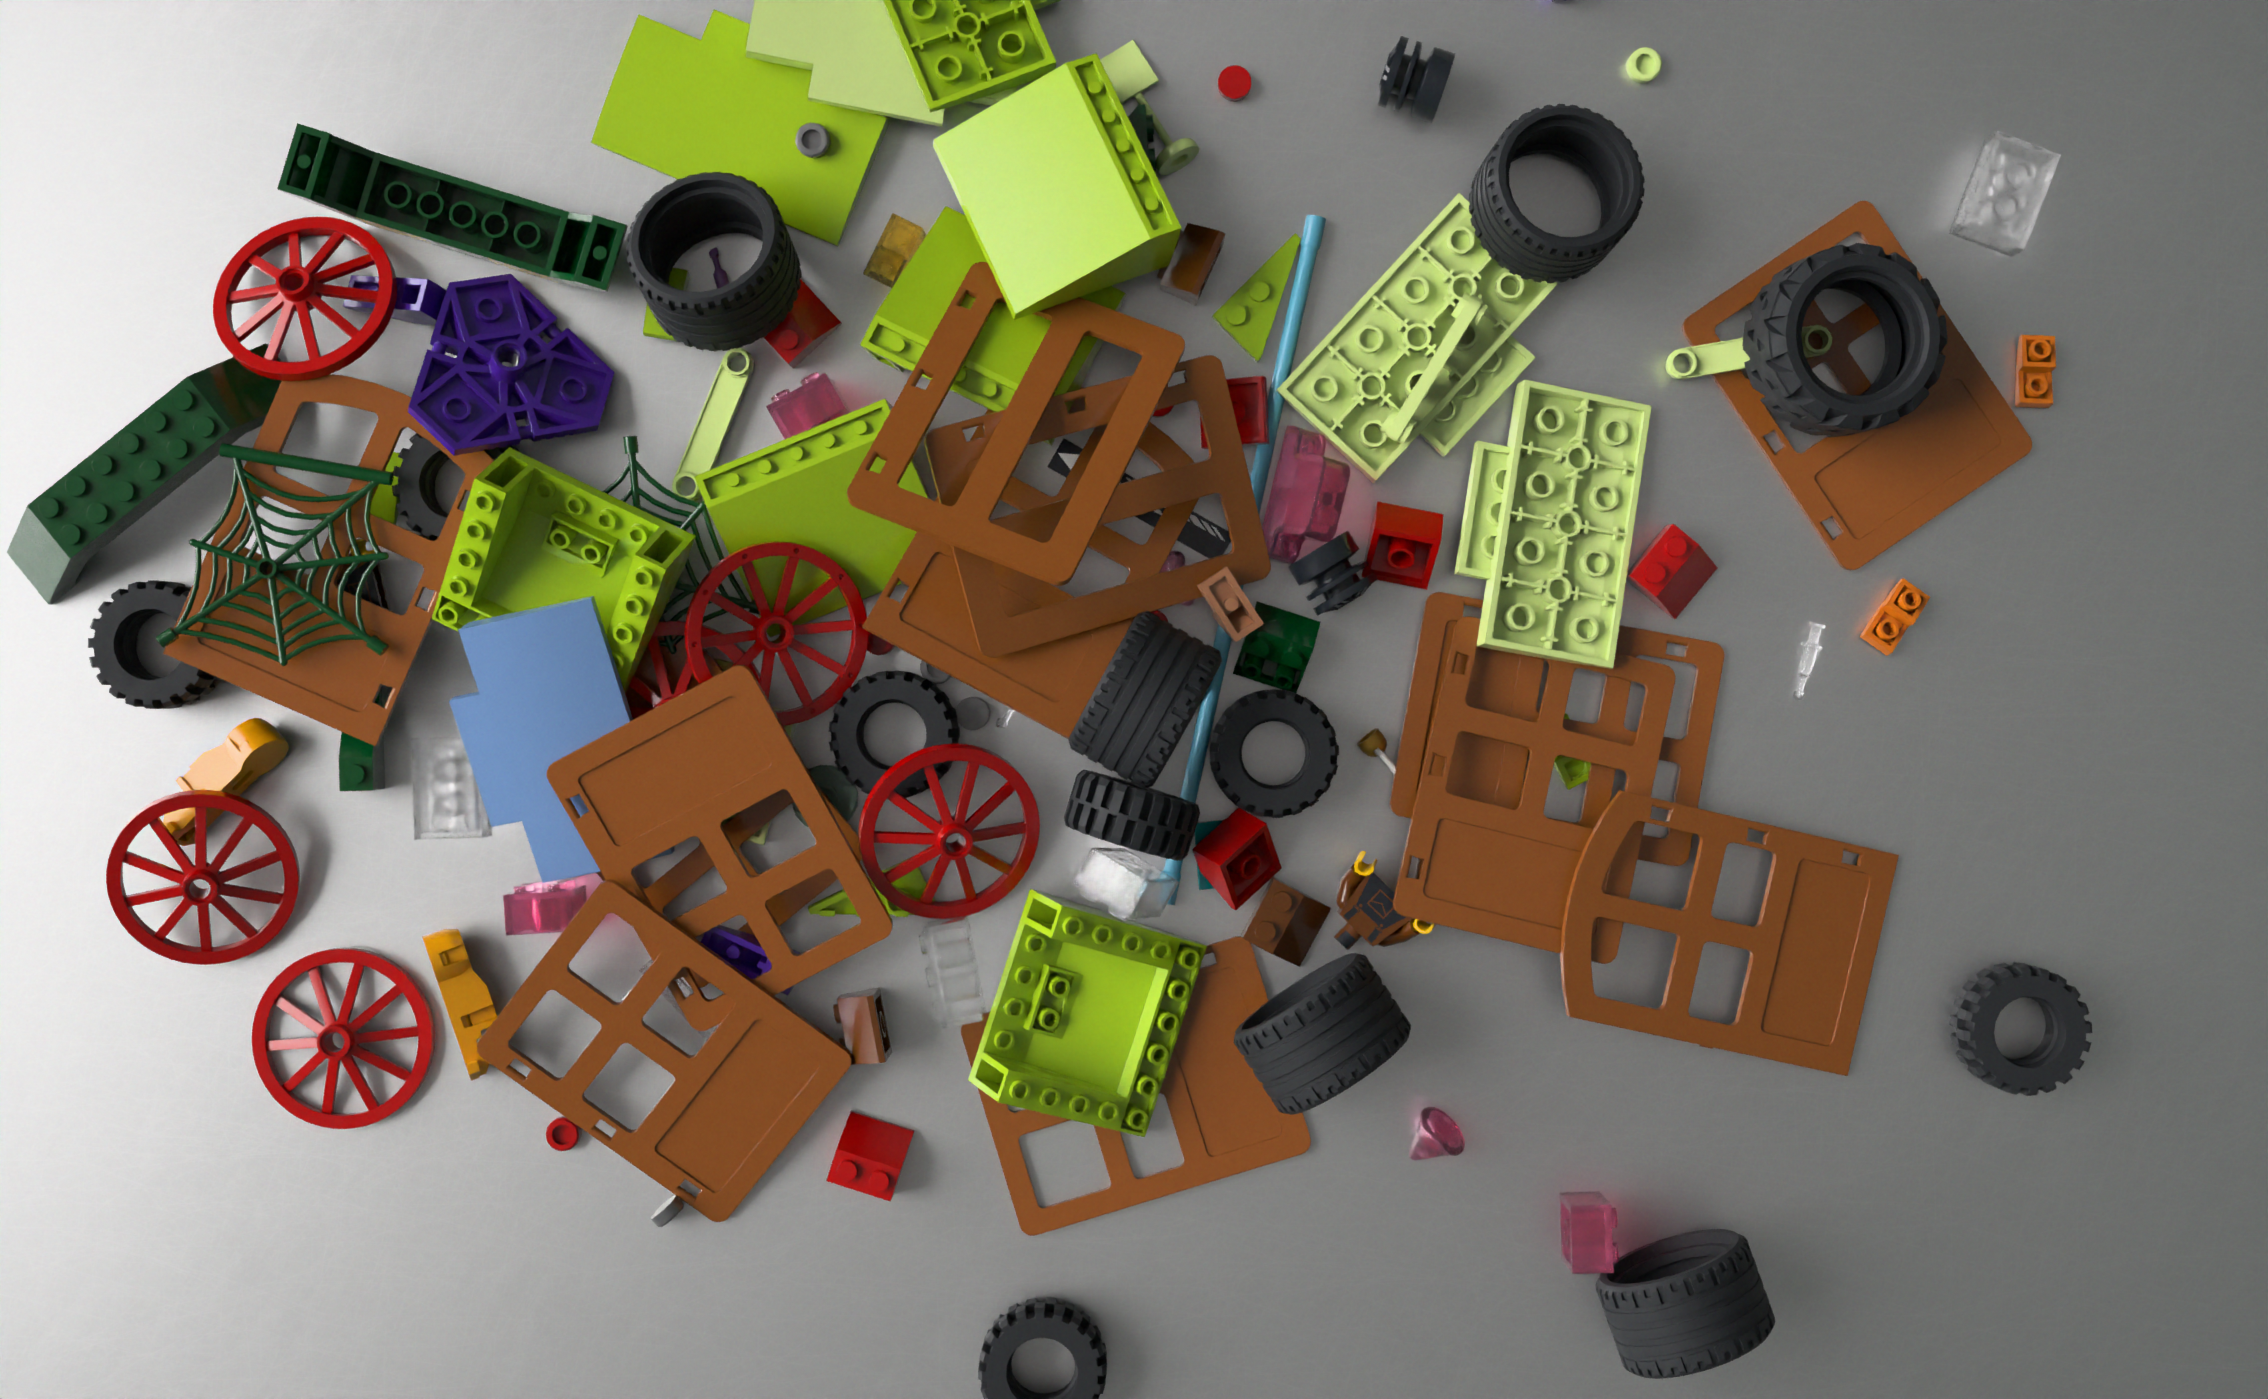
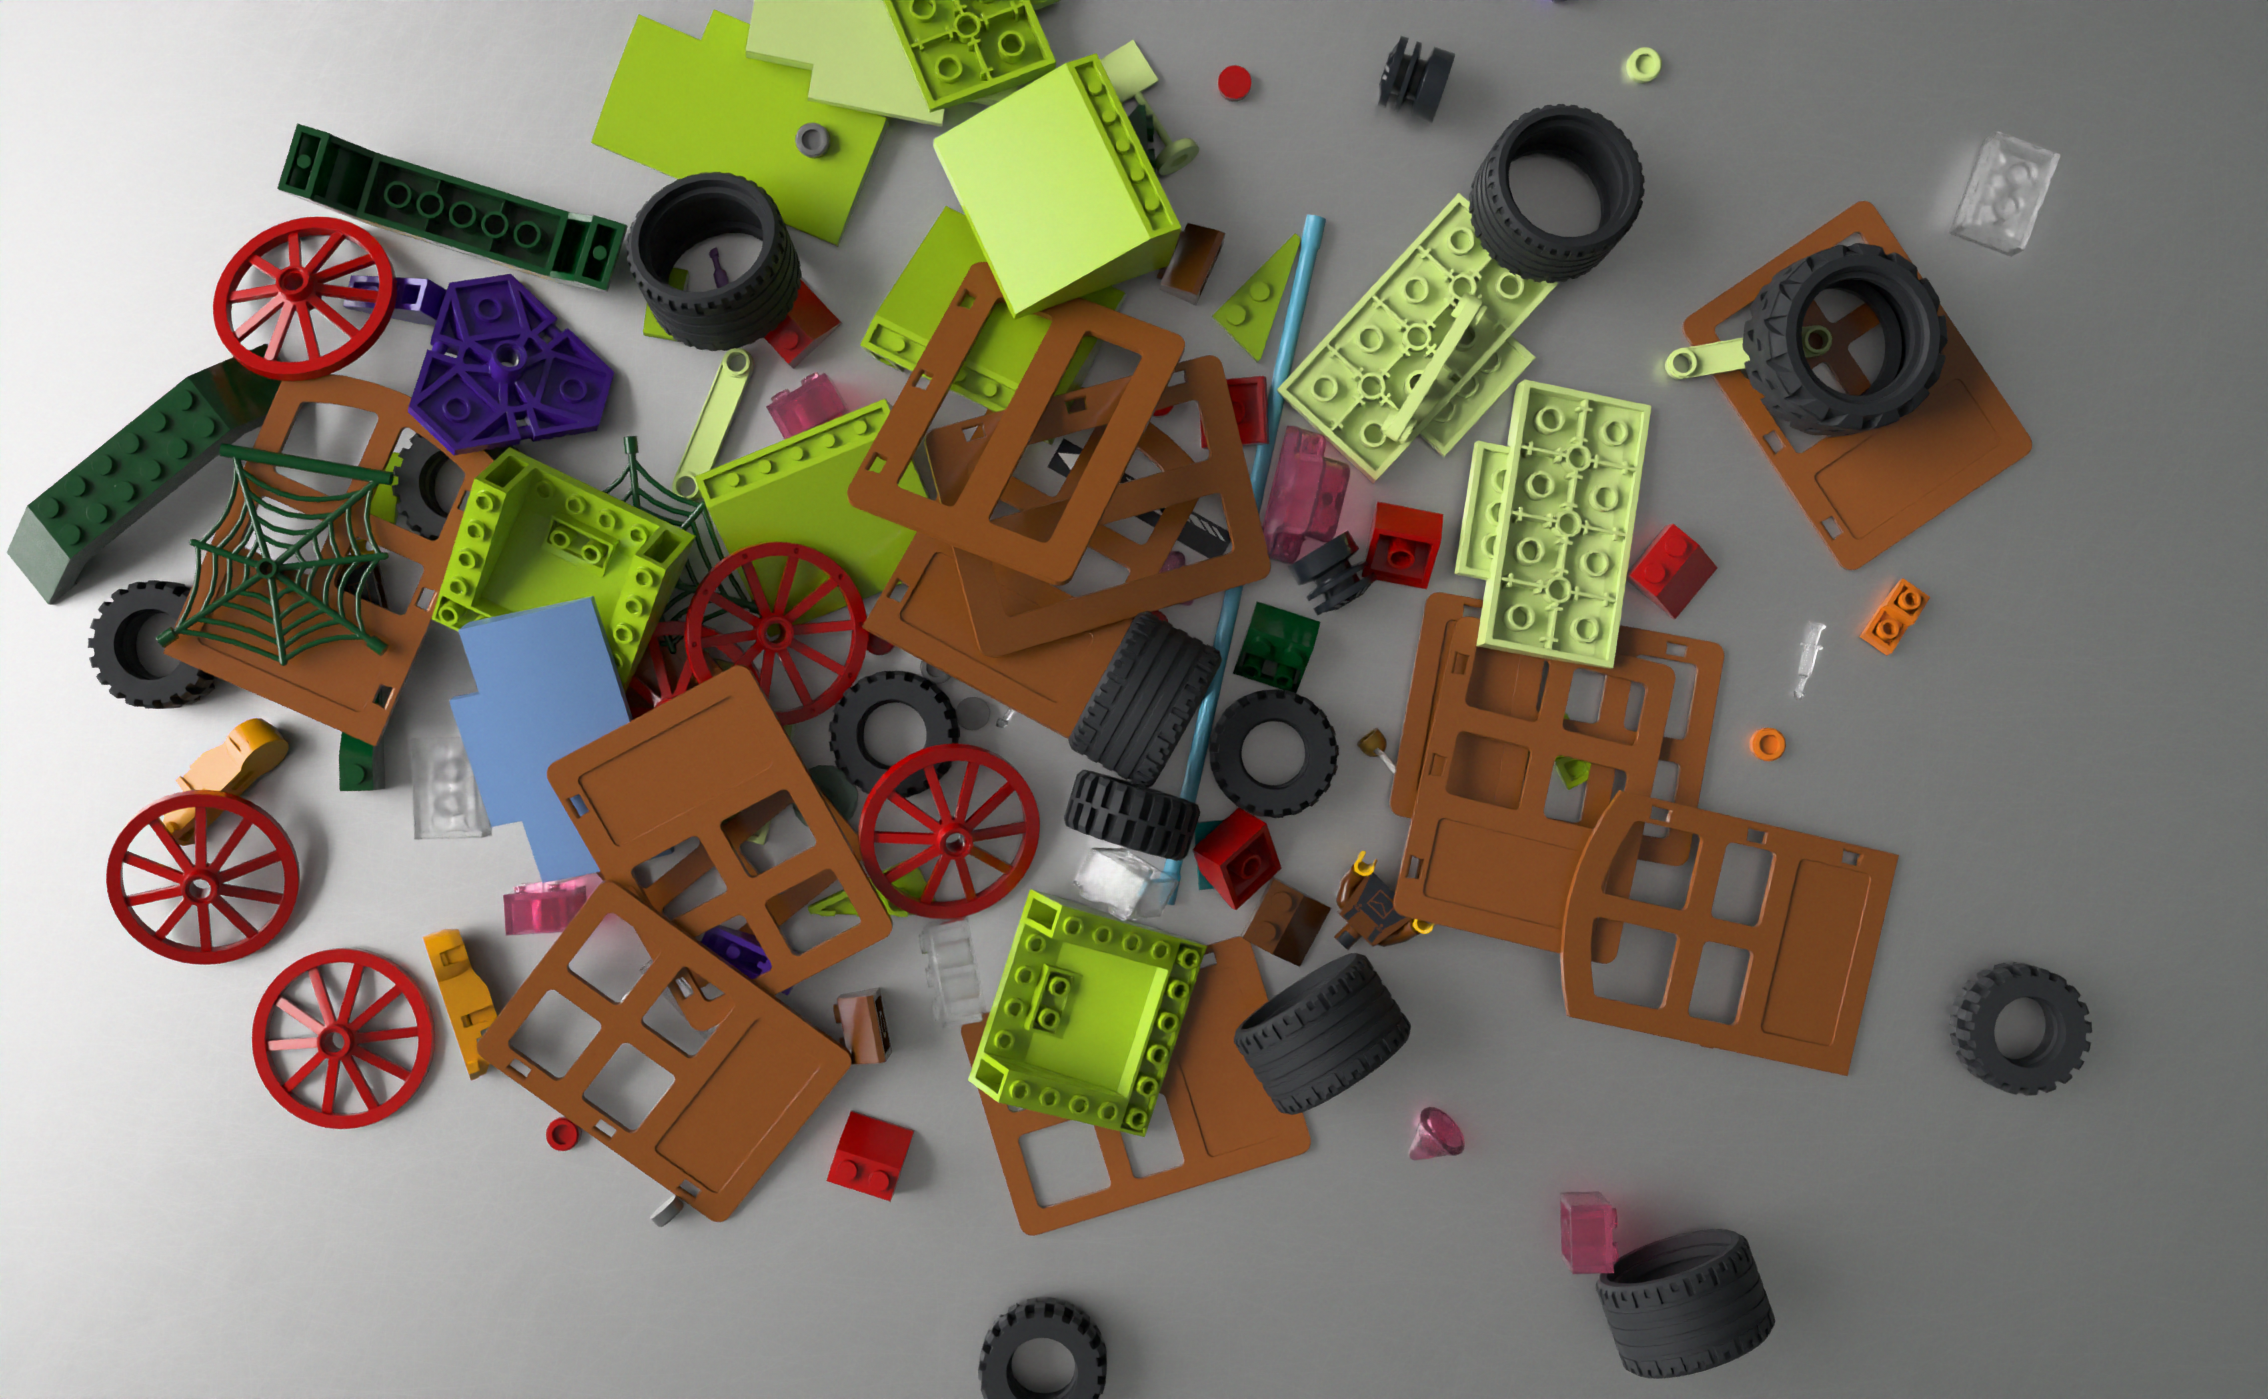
clear yellow slope [863,213,926,289] -> none
nougat slope [1197,567,1264,643] -> none
orange slope [2015,335,2056,408] -> none
none -> orange tile [1750,728,1786,761]

